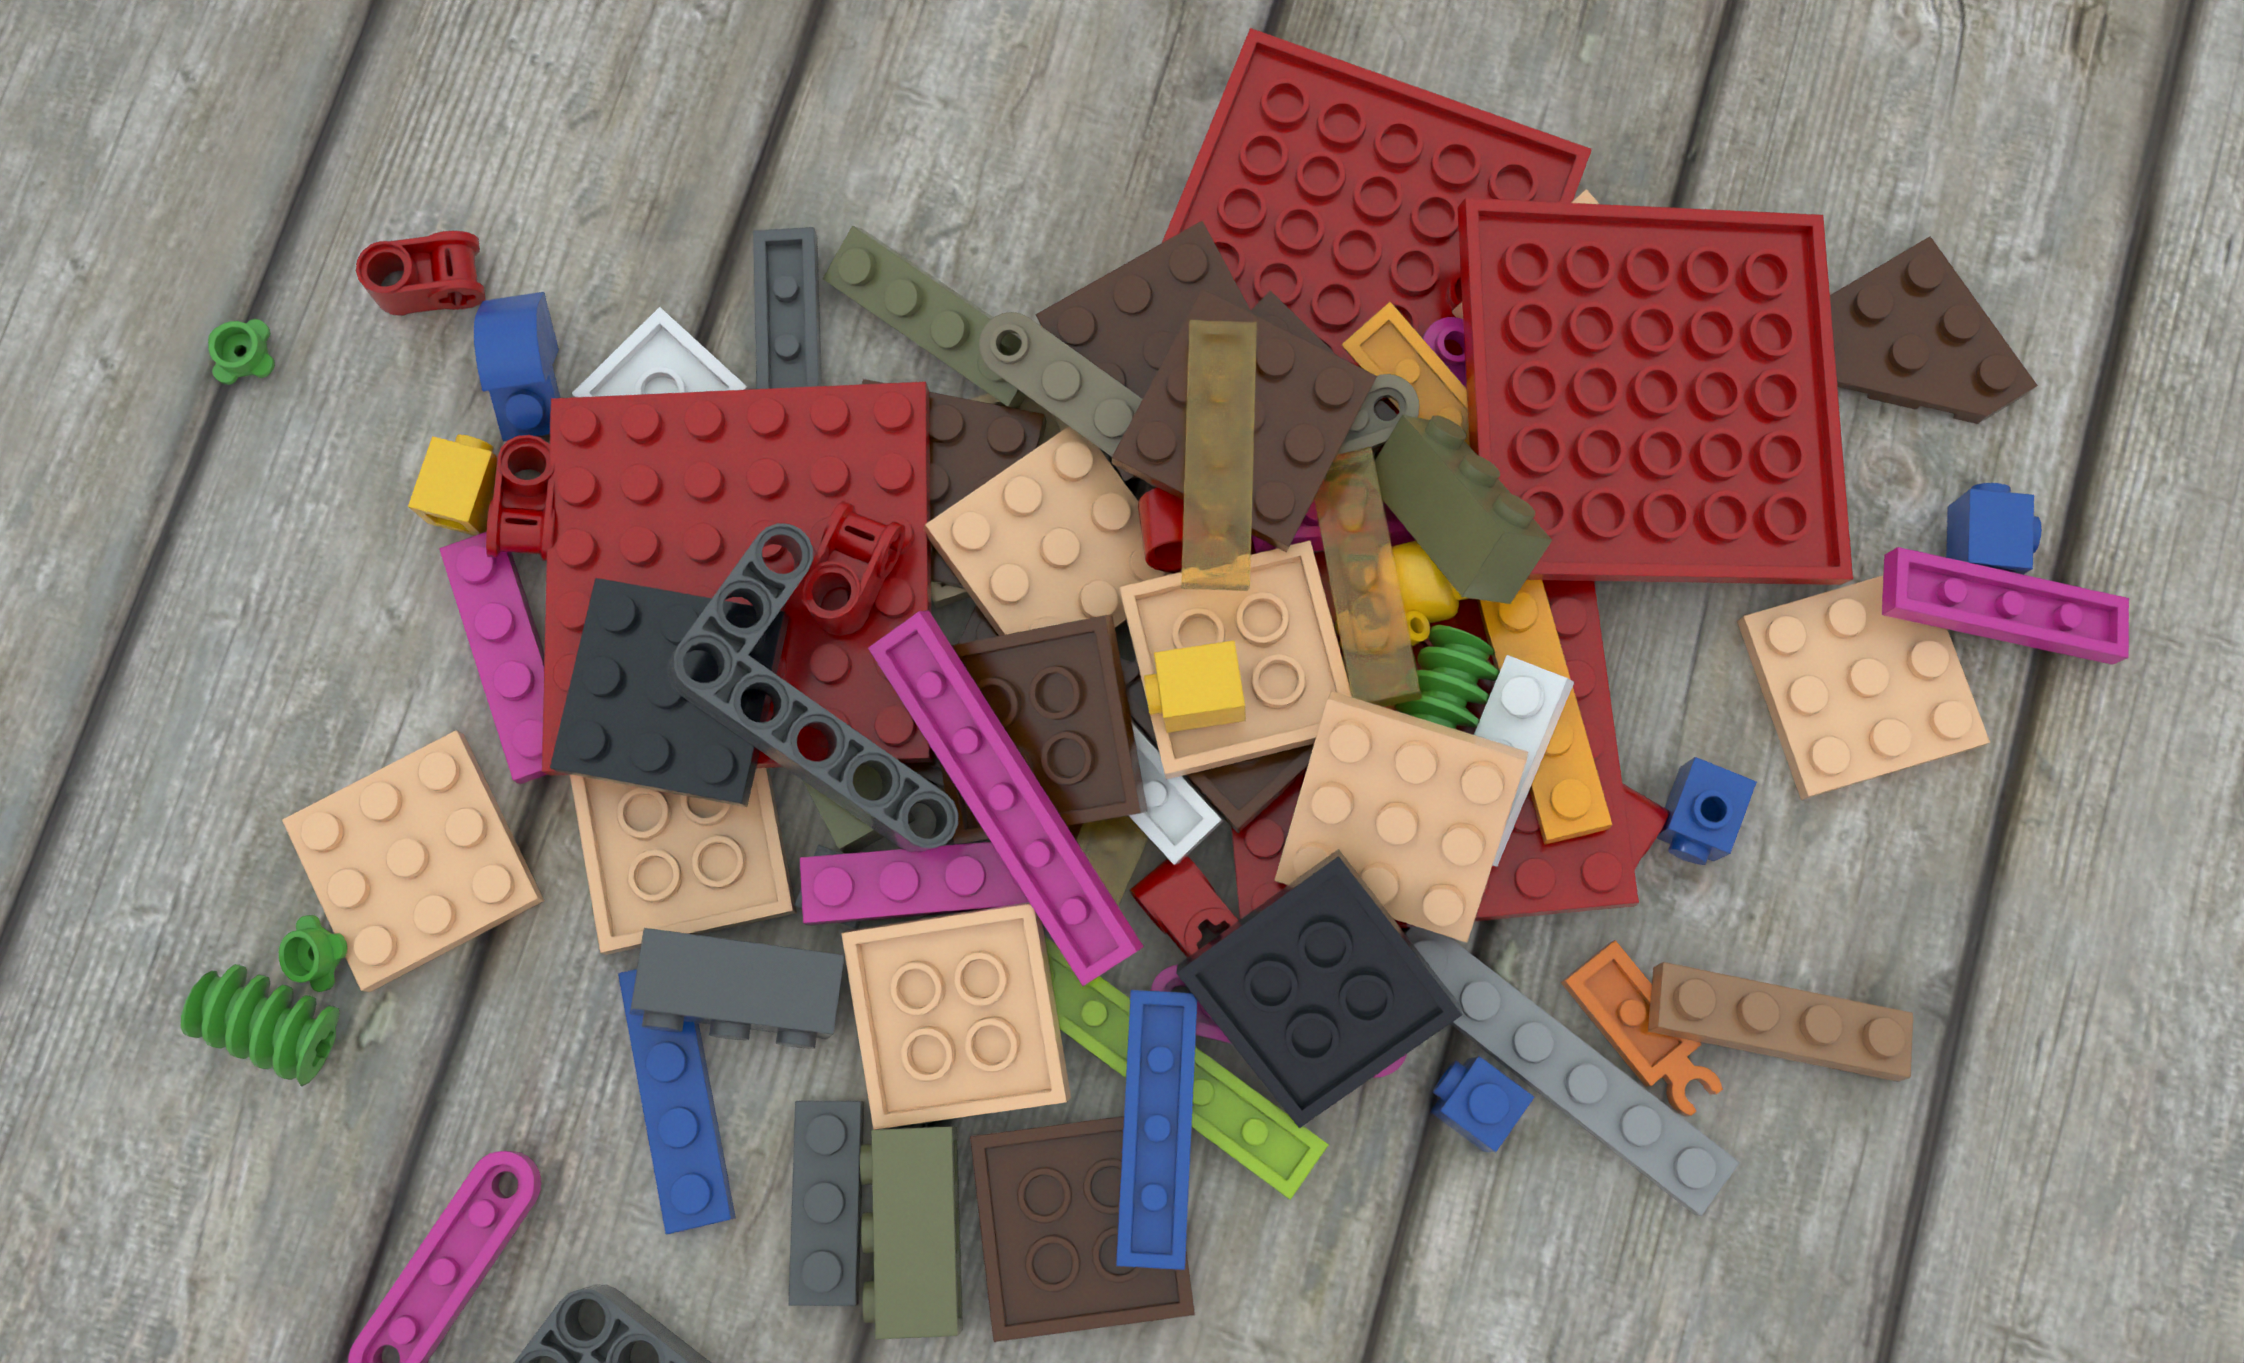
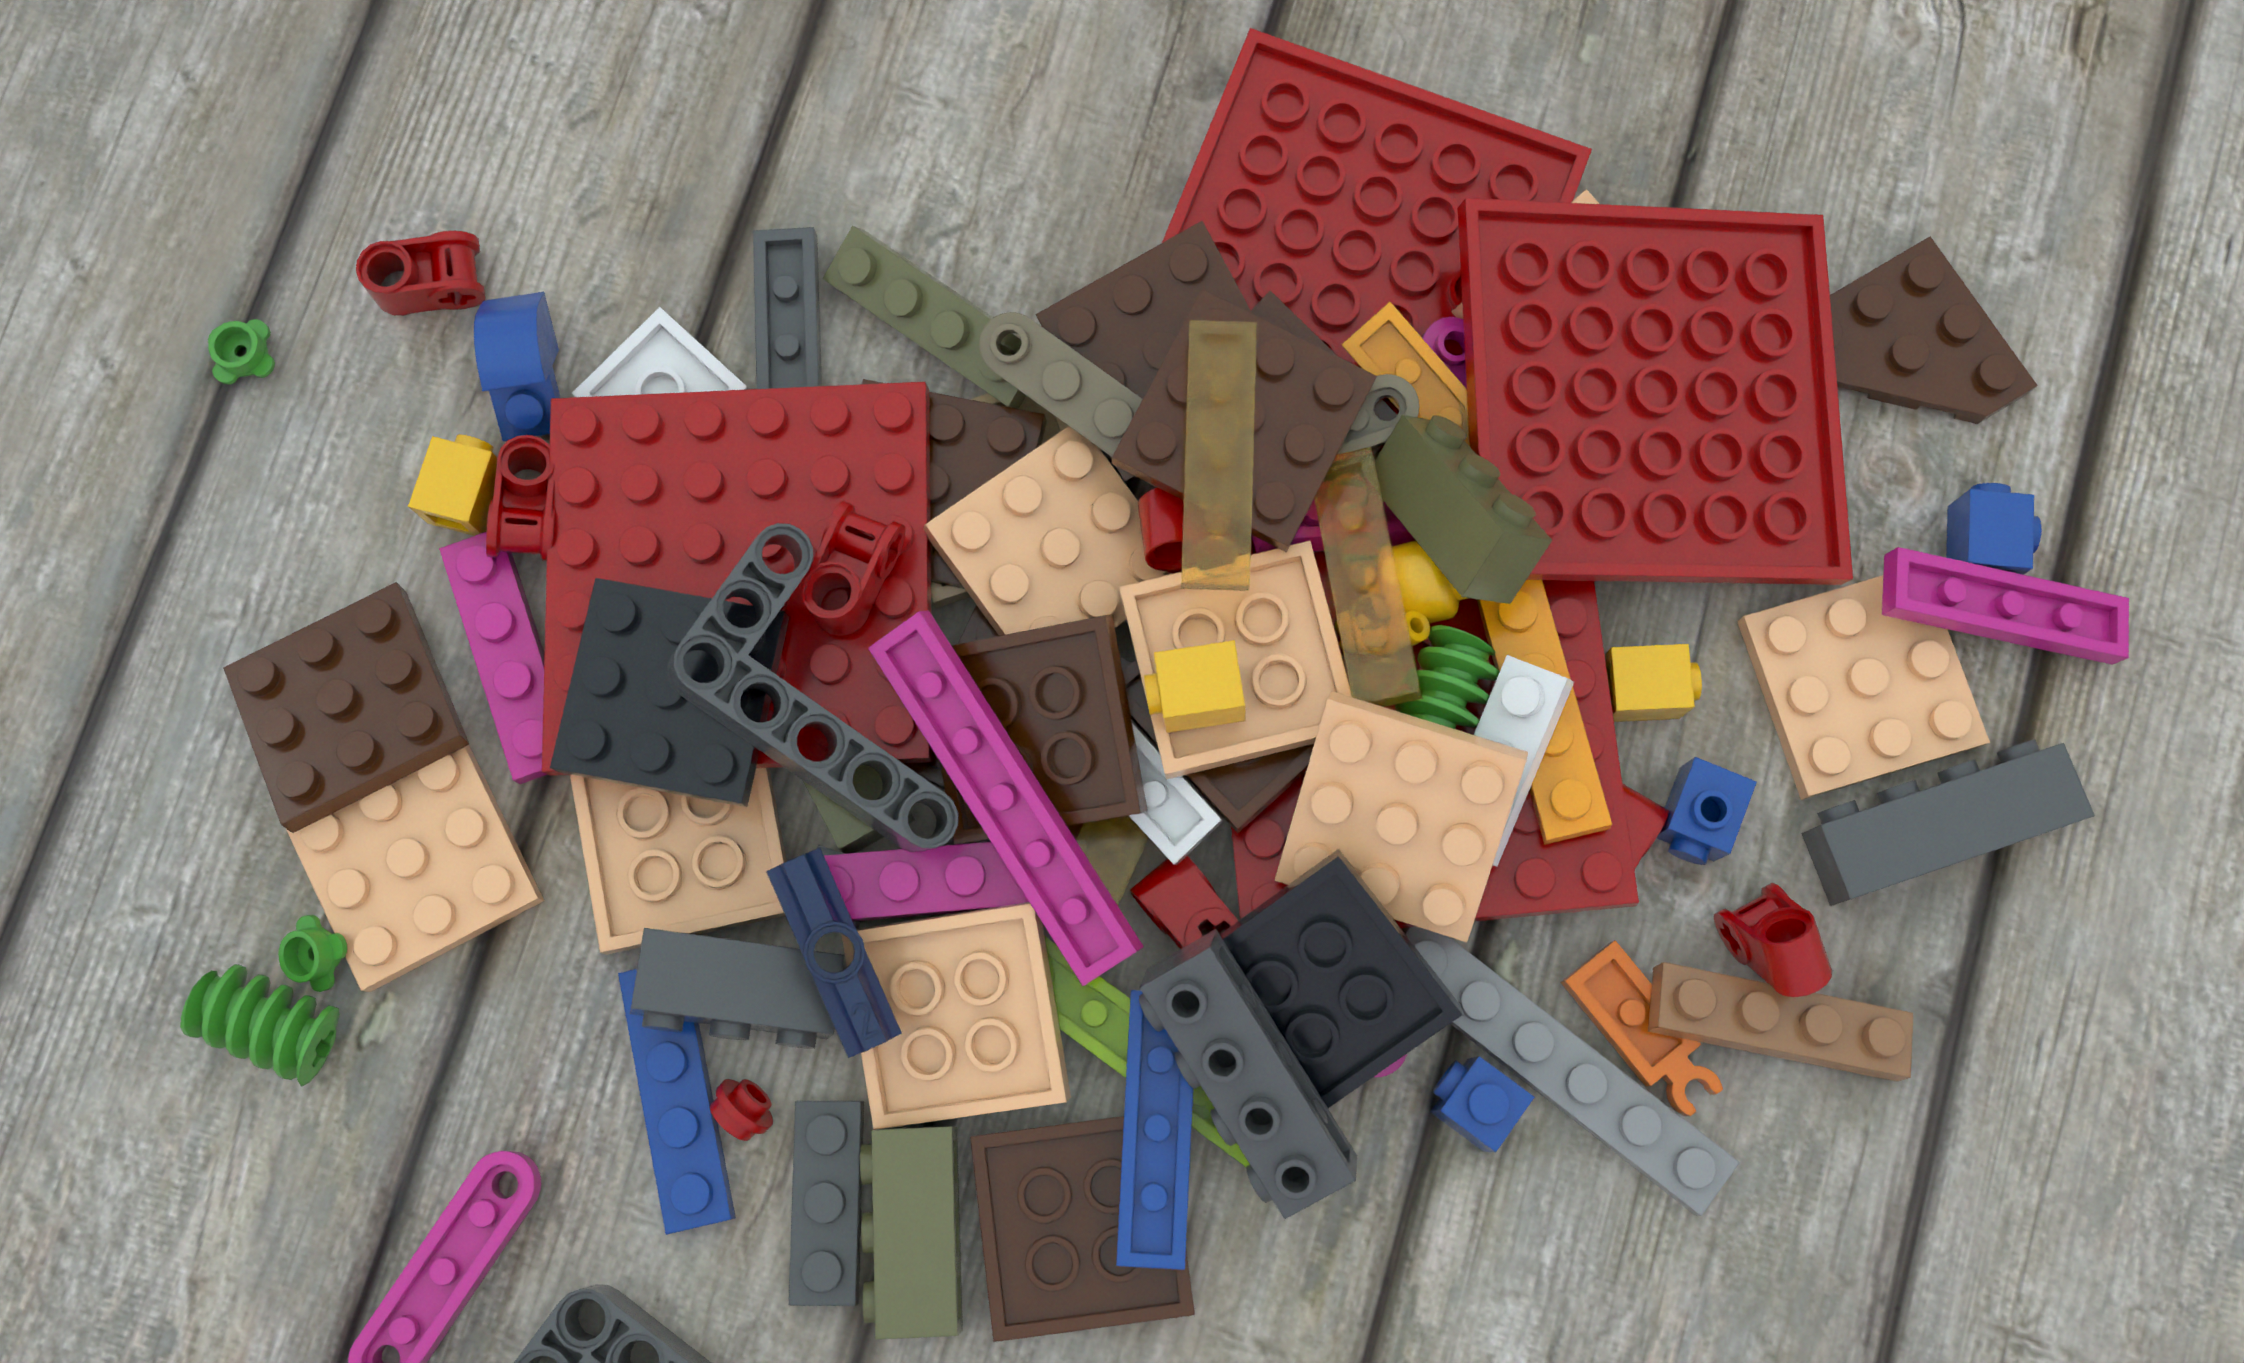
none -> reddish brown plate [223,582,469,833]
none -> red plate [710,1079,773,1141]
none -> dark blue piece [766,848,902,1058]
none -> dark grey brick [1139,929,1357,1219]
none -> yellow brick [1604,644,1702,722]
none -> red piece [1714,883,1832,997]
none -> dark grey brick [1801,739,2095,906]

